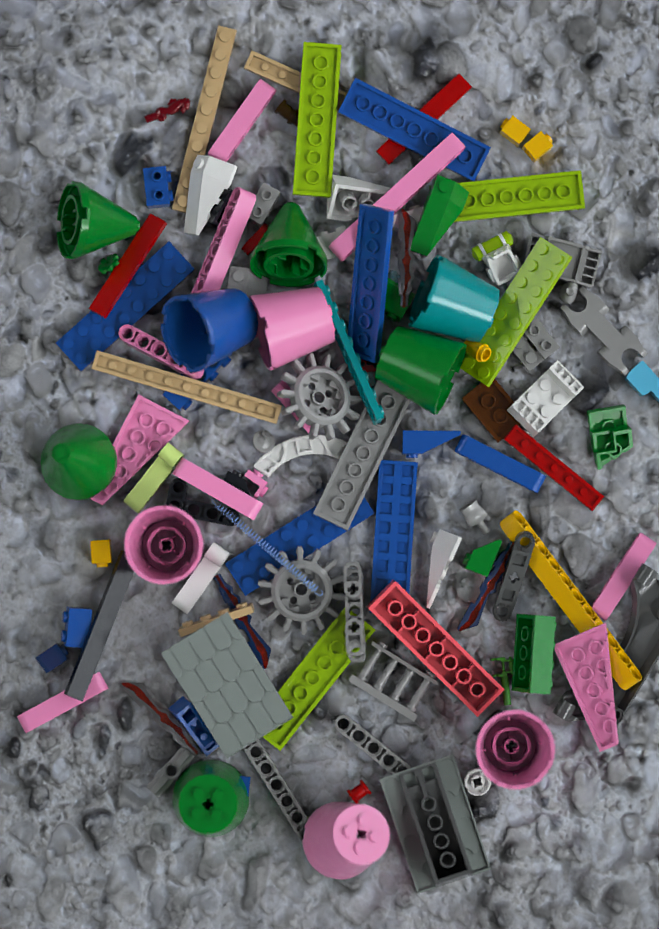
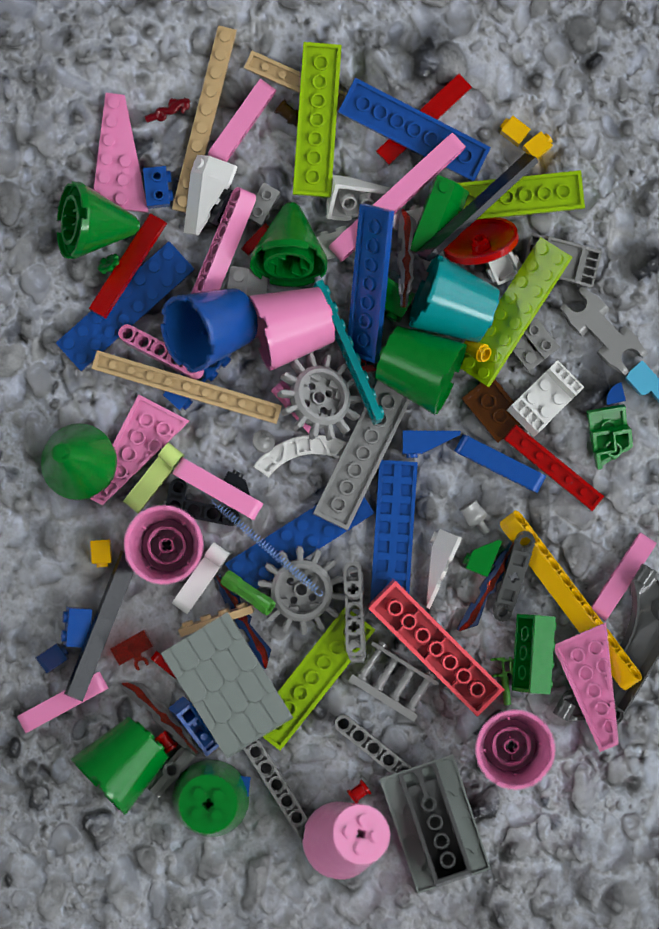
bright pink bracket [244,469,269,498] -> none
white wheel [463,768,491,796] -> none
light grey piece [559,282,578,304] -> none
none -> green cone [71,717,169,815]
none -> bright pink wing [94,93,149,213]
none -> clear red brick [110,629,154,670]
none -> red beam [151,651,177,680]
none -> red bush [155,731,178,754]
none -> bright green axle [220,570,276,616]
none -> black tile [416,153,538,262]
none -> red dish [443,217,519,265]
none -> blue tile [606,382,626,405]

